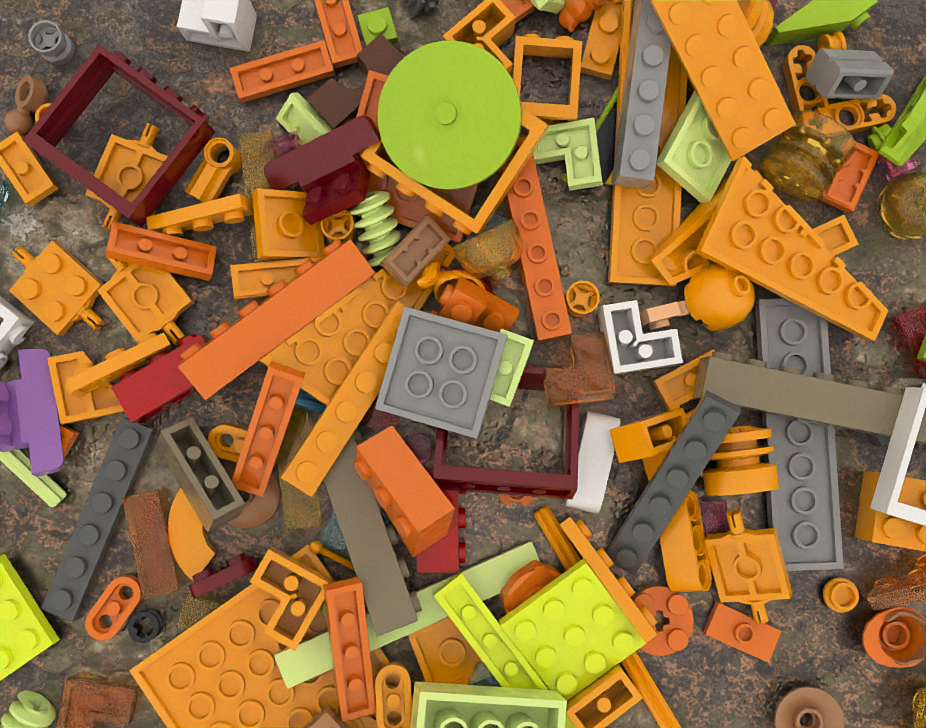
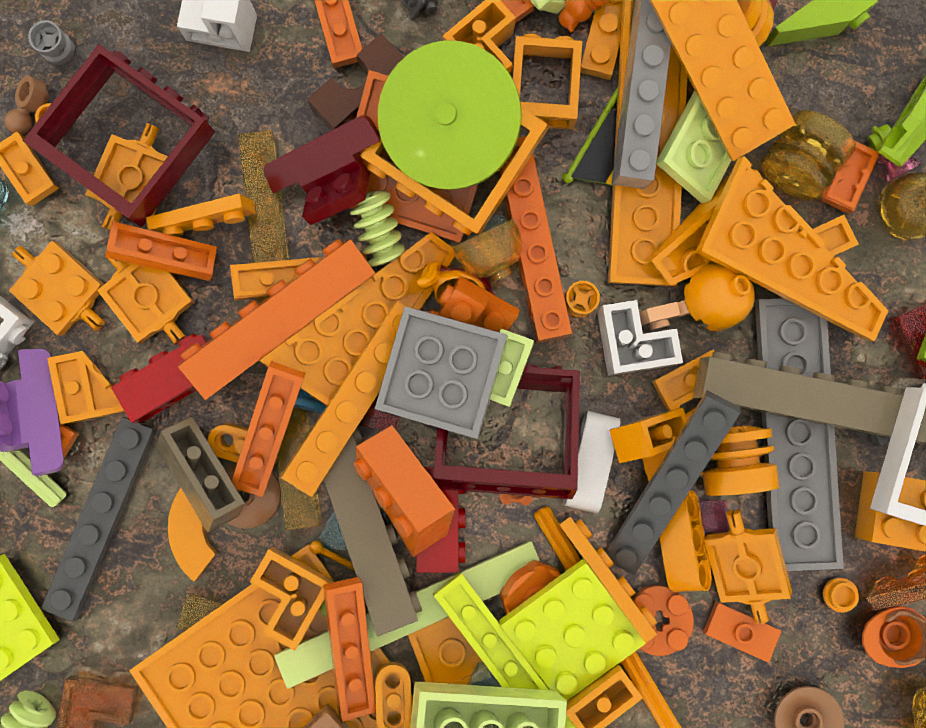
light orange plate [65,332,173,397] -> none
orange plate [85,575,145,641] -> none
clear orange plate [122,489,180,600] -> none
black bush [128,608,164,643] -> none
light orange piece [185,137,243,203] -> none
dark red plate [188,552,259,599] -> none
orange plate [229,40,335,103] -> none
light orange plate [252,188,325,260] -> none
clear pink wheel [266,131,300,159] -> none
yellowish green plate [275,92,333,146] -> none
light orange wheel [320,209,357,243] -> none
lime plate [357,7,398,46] -> none
medium nougat plate [380,214,452,288] -> none
clear pink wheel [402,432,432,464] -> none
yellowish green plate [533,118,603,191] -> none
clear orange plate [542,332,619,406] -> none
light orange beam [782,45,896,141] -> none
light grey brick [805,48,894,100] -> none
light orange bush [817,31,847,52] -> none

